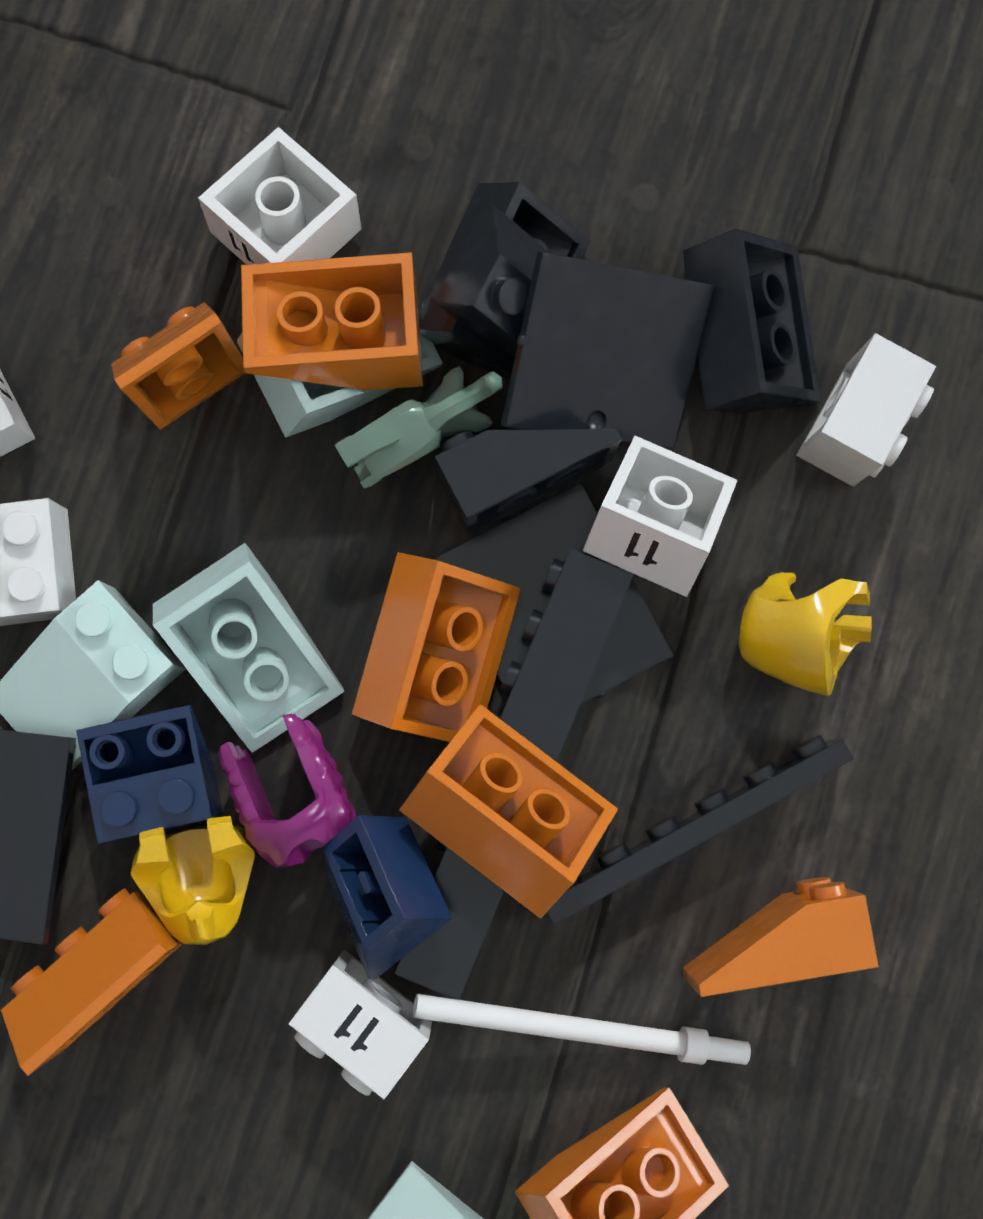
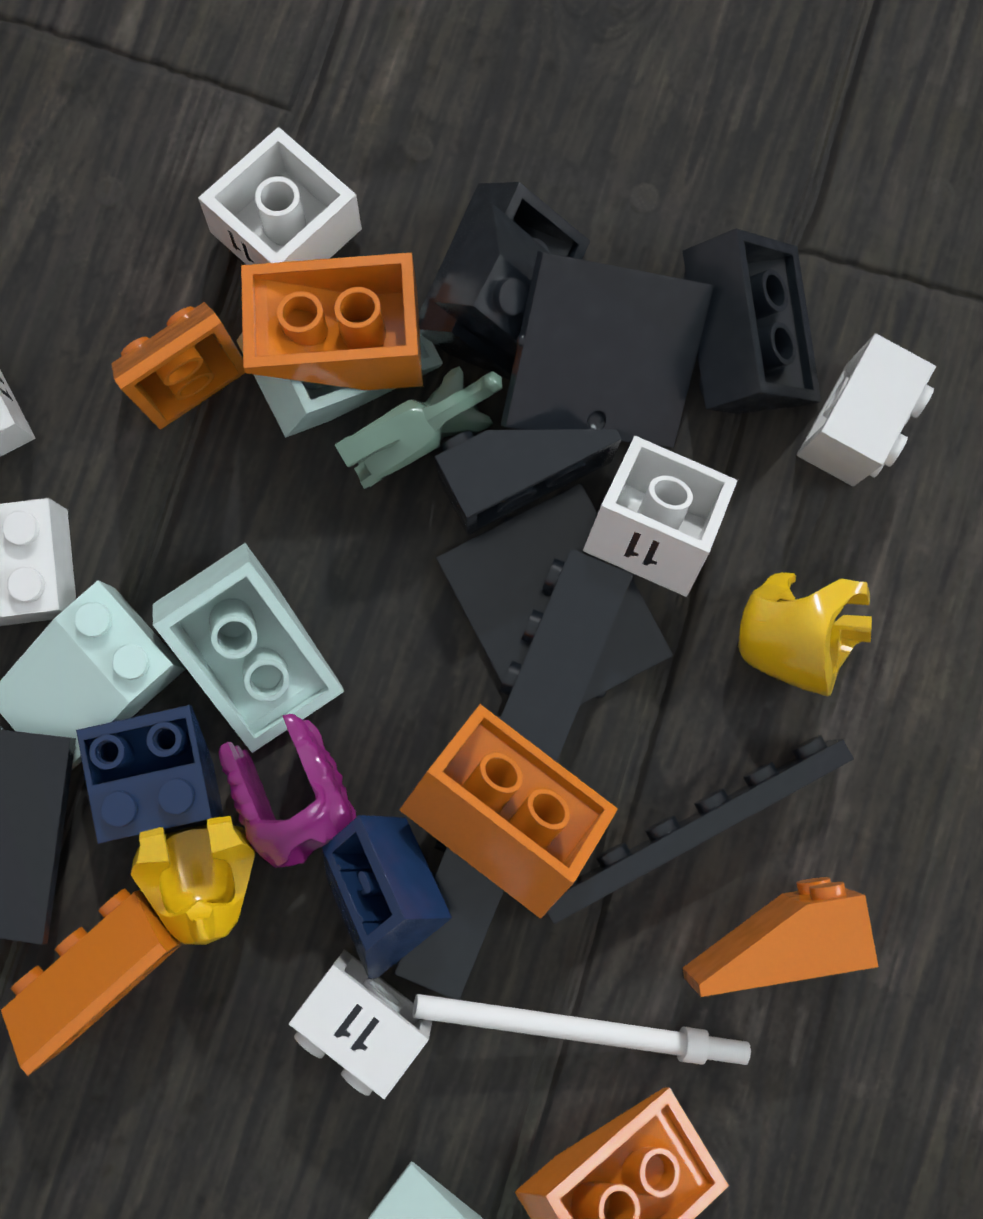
orange slope [352,552,521,742] -> none

